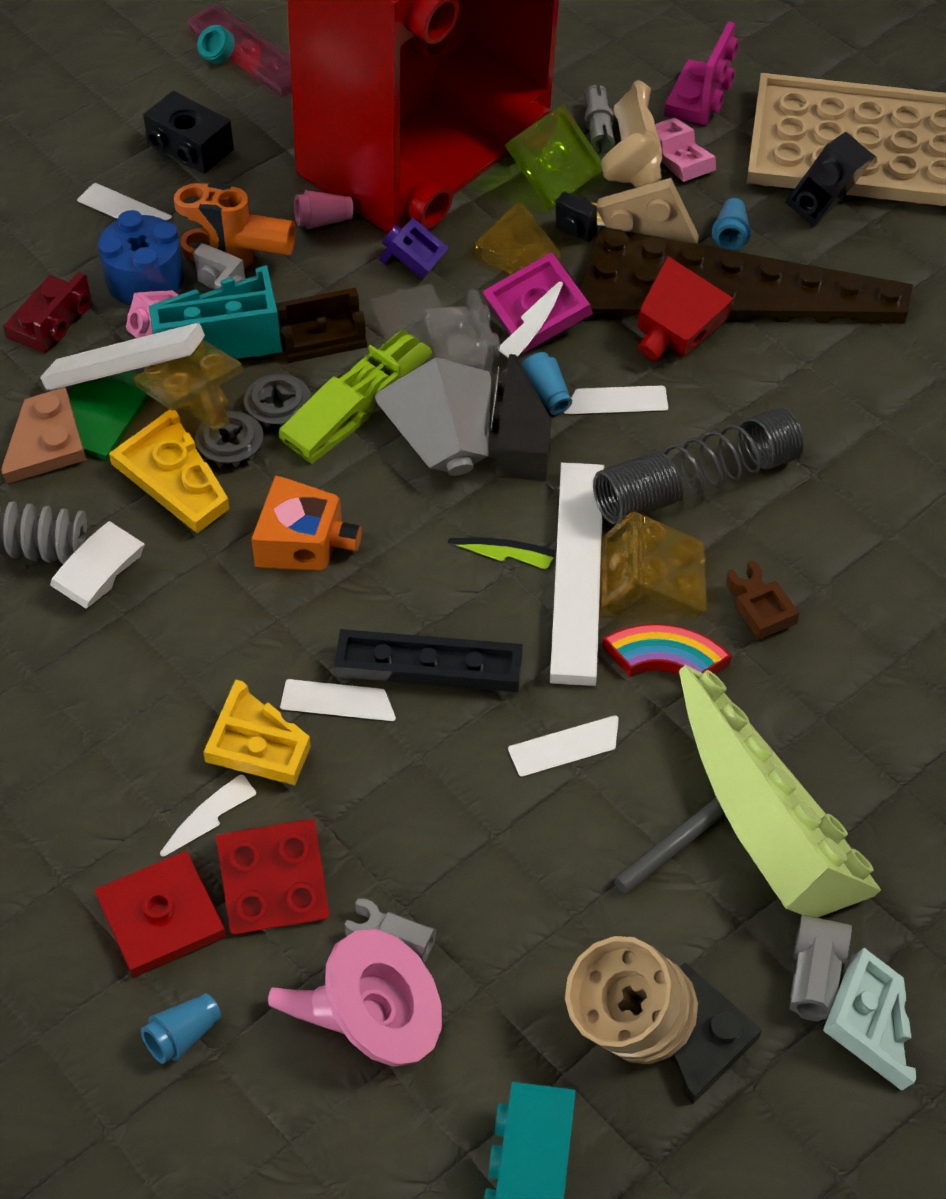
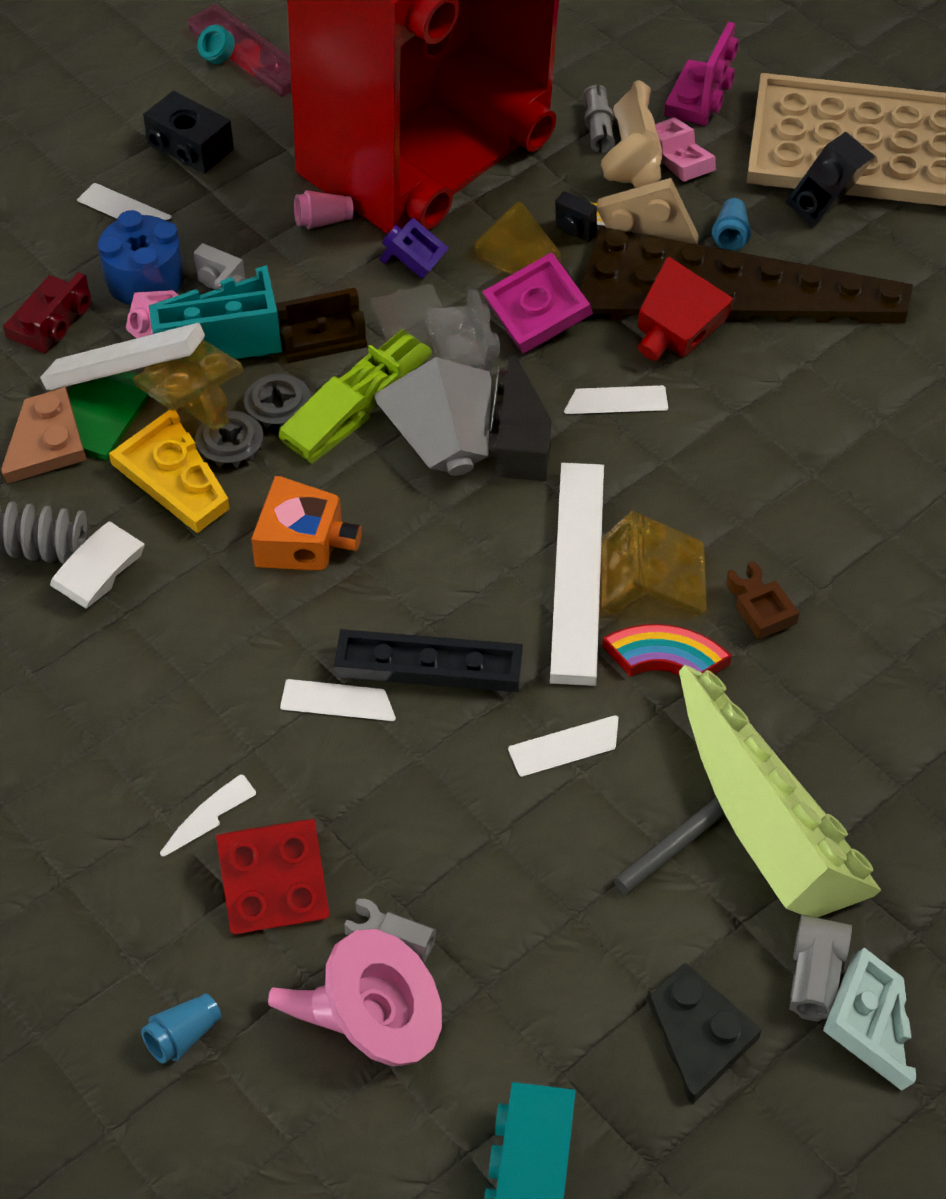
red plate [94,850,226,978] -> none
orange connector [174,183,296,269] -> none
yellow wing [204,679,311,785] -> none
sticker [448,537,556,569] -> none
white sticker [497,282,563,360] -> none
clear neon green plate [504,104,602,209] -> none
dark azure cone [519,352,572,415] -> none
tan wheel [565,936,698,1064] -> none
dark grey piece [593,407,805,525] -> none

